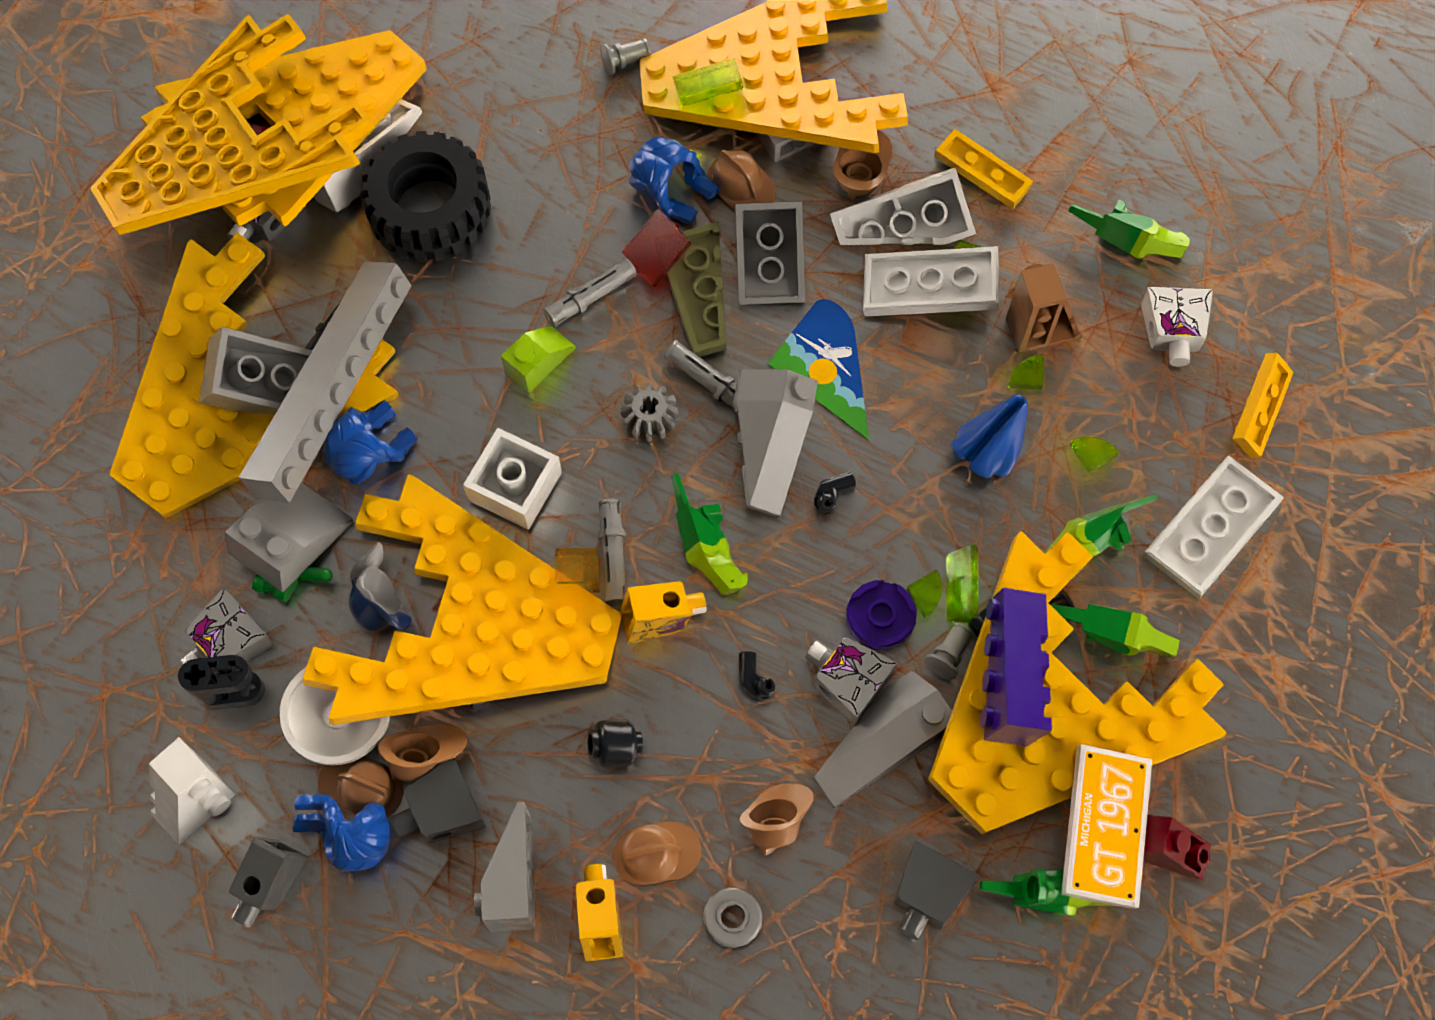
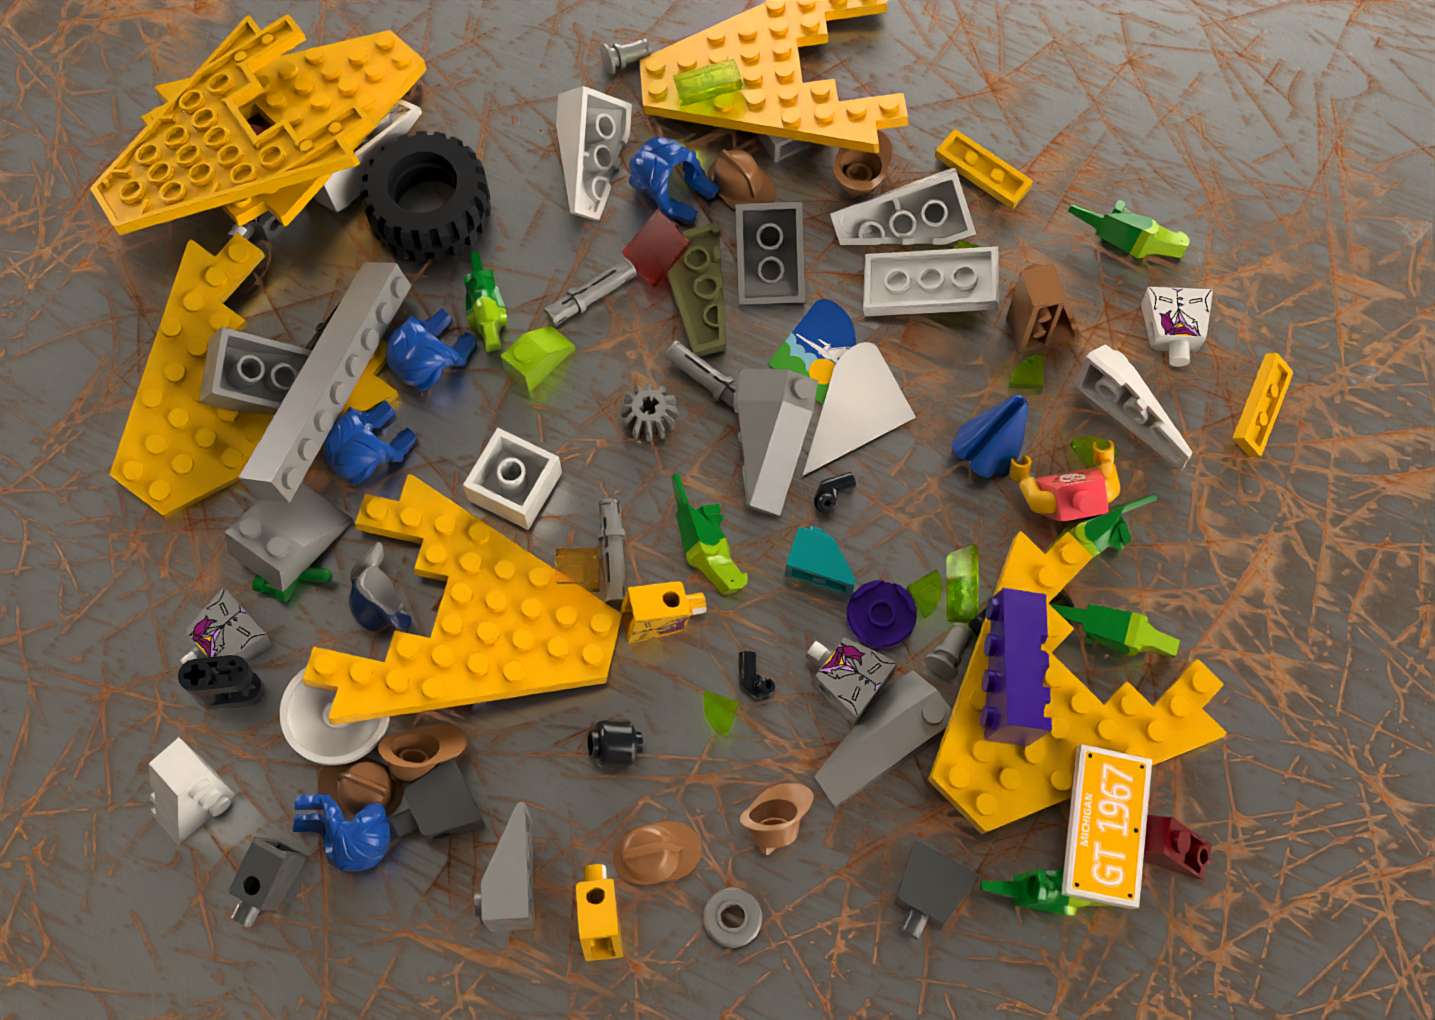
white tile [1142,455,1284,600] -> none
none -> blue hair [386,308,478,392]
none -> animal [463,251,507,352]
none -> white wedge [556,86,632,221]
none -> clear neon green tile [703,690,739,738]
none -> teal slope [785,526,856,597]
none -> white sticker [803,342,916,476]
none -> torso [1009,440,1120,521]
none -> white wedge [1074,344,1193,470]

